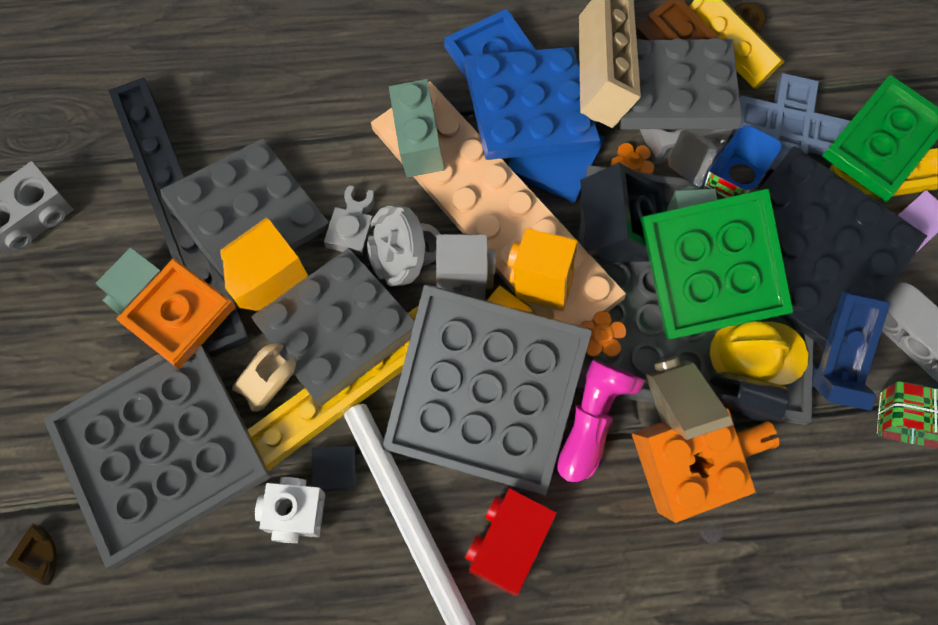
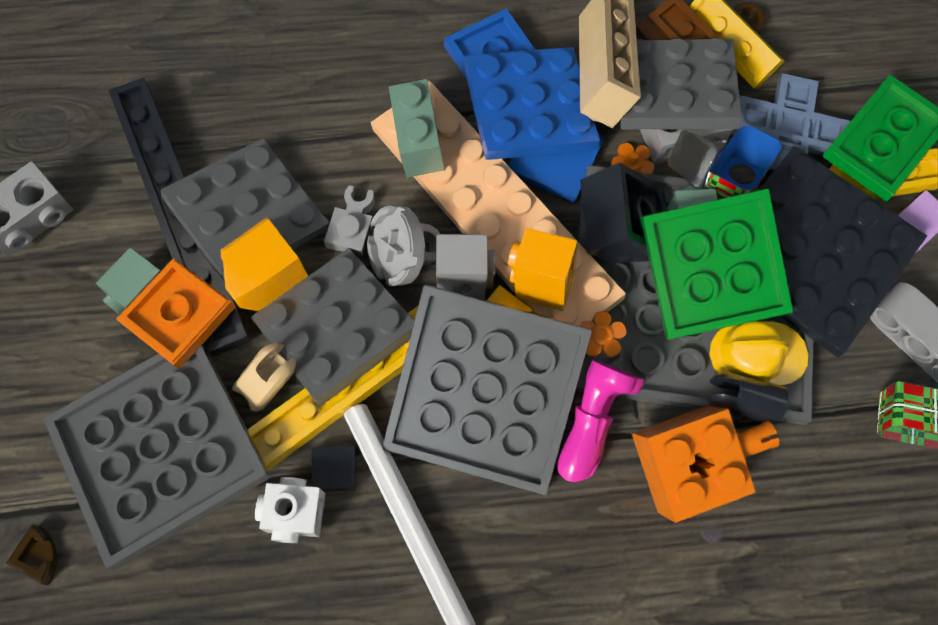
red brick [465,488,556,597] -> none
dark tan slope [645,356,733,440] -> none
dark blue bracket [812,291,890,411] -> none

